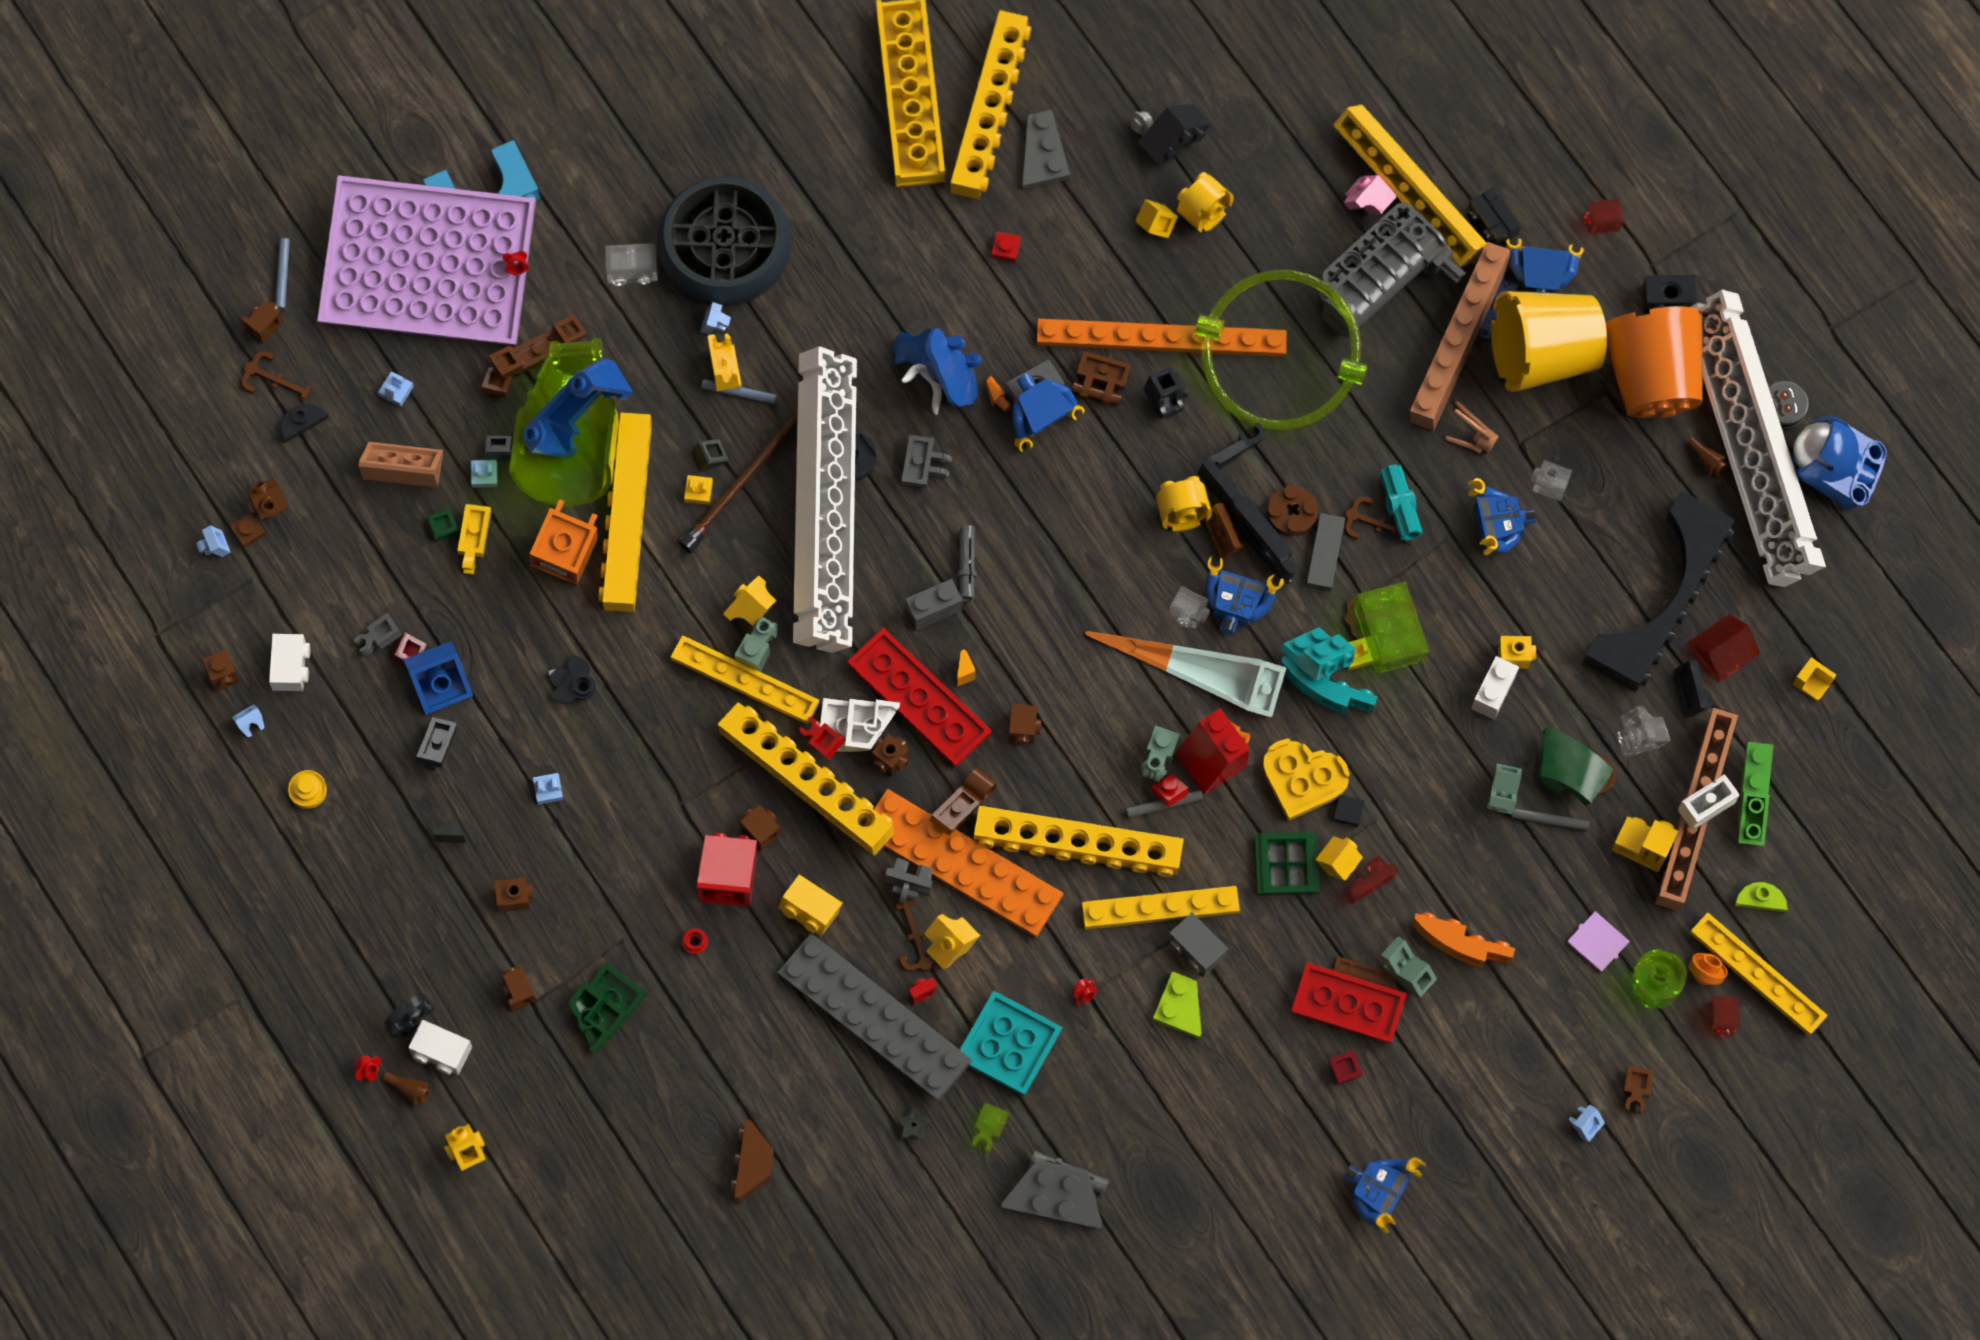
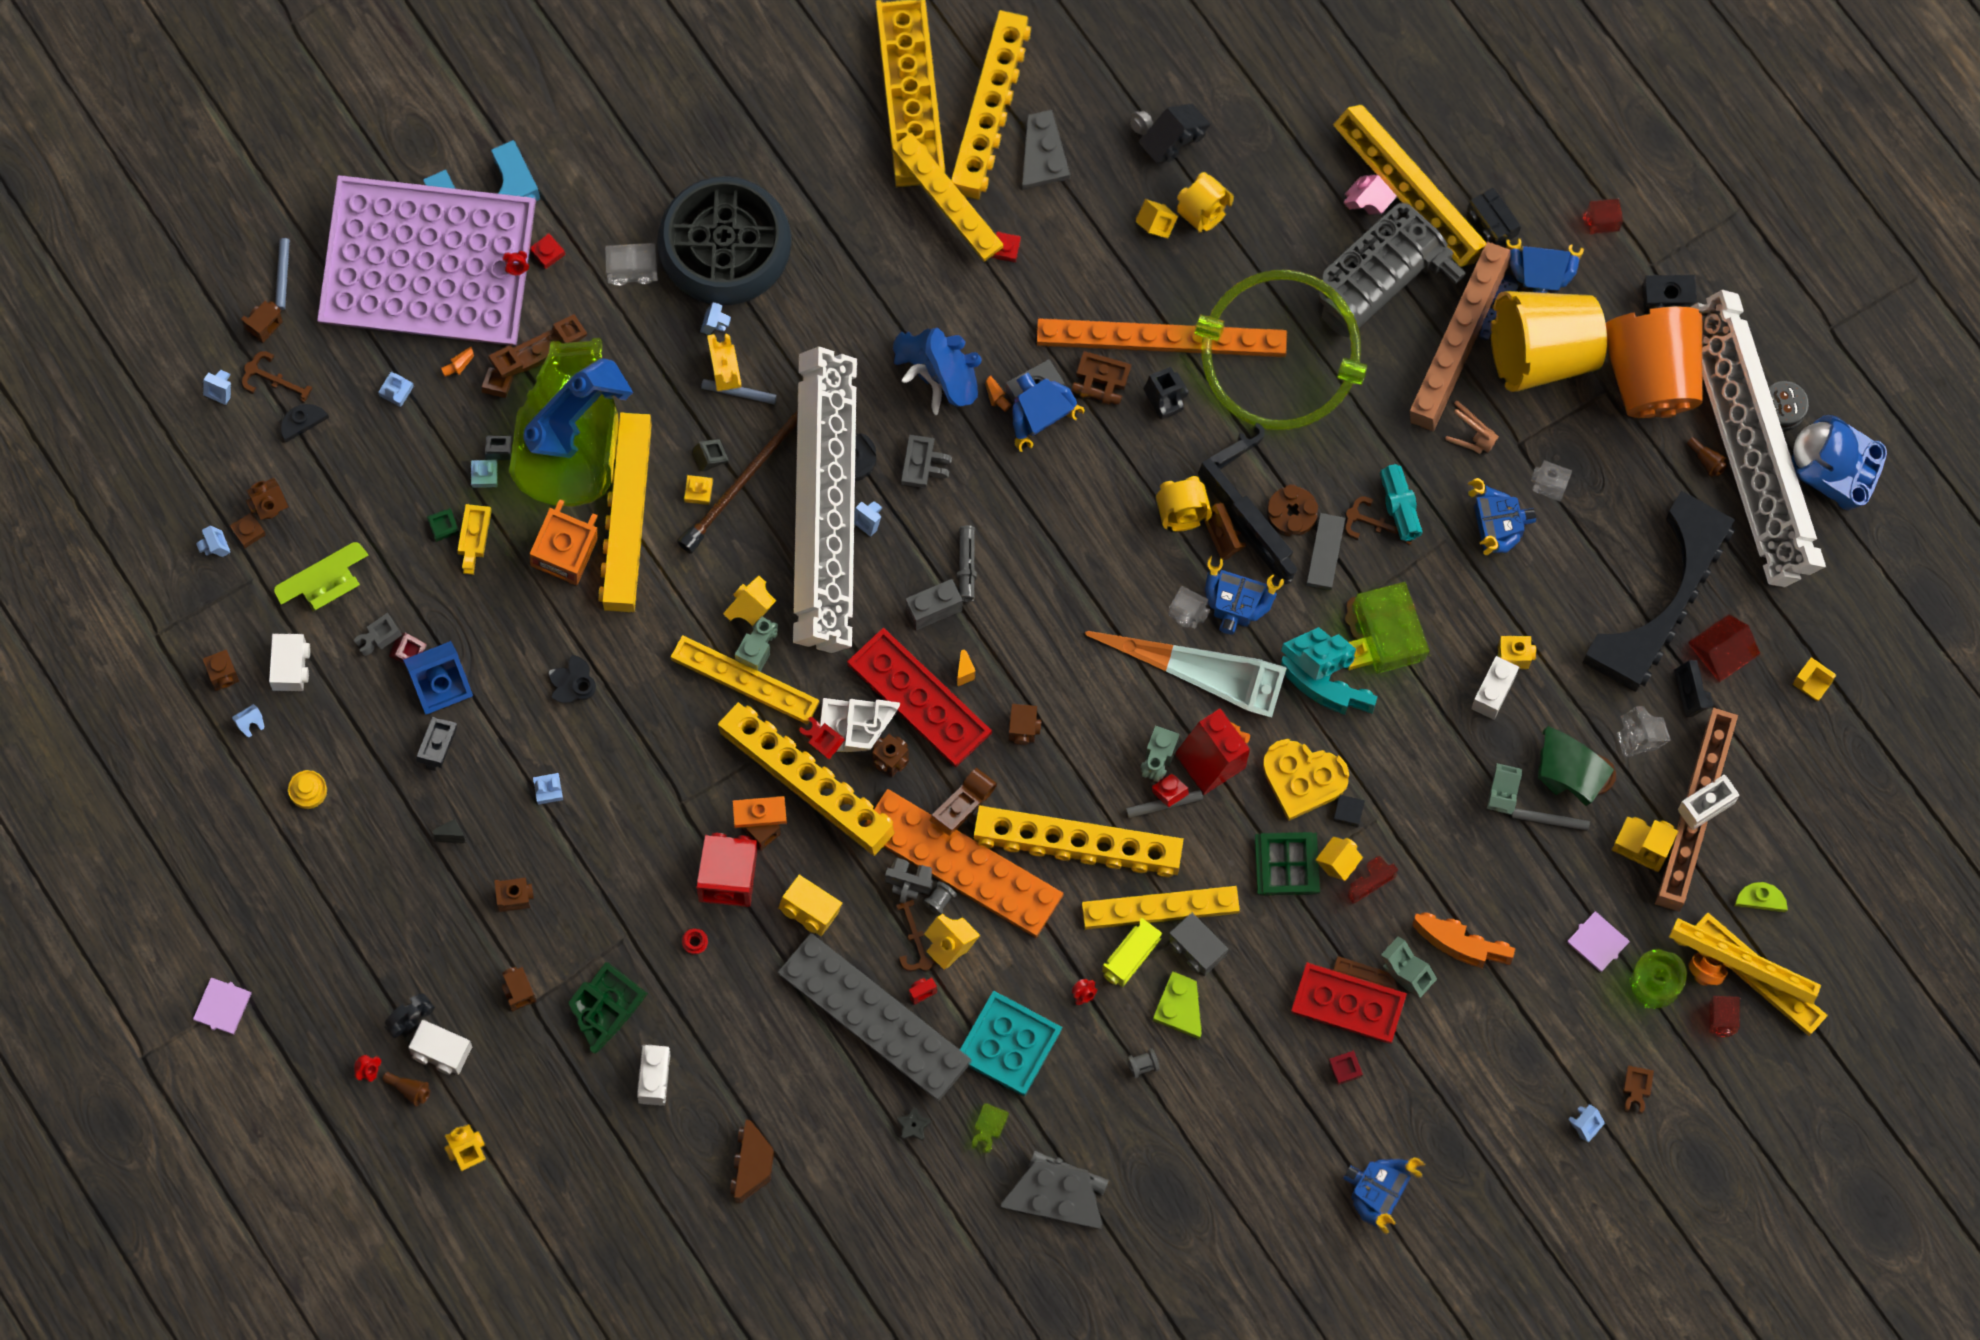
nougat slope [359,442,443,488] -> none
bright green slope [1738,742,1774,846] -> none
none -> lavender piece [193,978,252,1035]
none -> light blue tile [203,370,231,405]
none -> lime plate [274,542,368,611]
none -> orange bar [441,347,474,377]
none -> red plate [530,234,565,269]
none -> white brick [637,1045,670,1105]
none -> orange plate [733,796,787,828]
none -> light blue tile [854,501,882,536]
none -> yellow plate [892,133,1003,262]
none -> dark grey bush [923,881,957,916]
none -> neon yellow window [1102,917,1162,987]
none -> dark grey bush [1127,1049,1160,1079]
none -> yellow plate [1669,918,1821,1005]

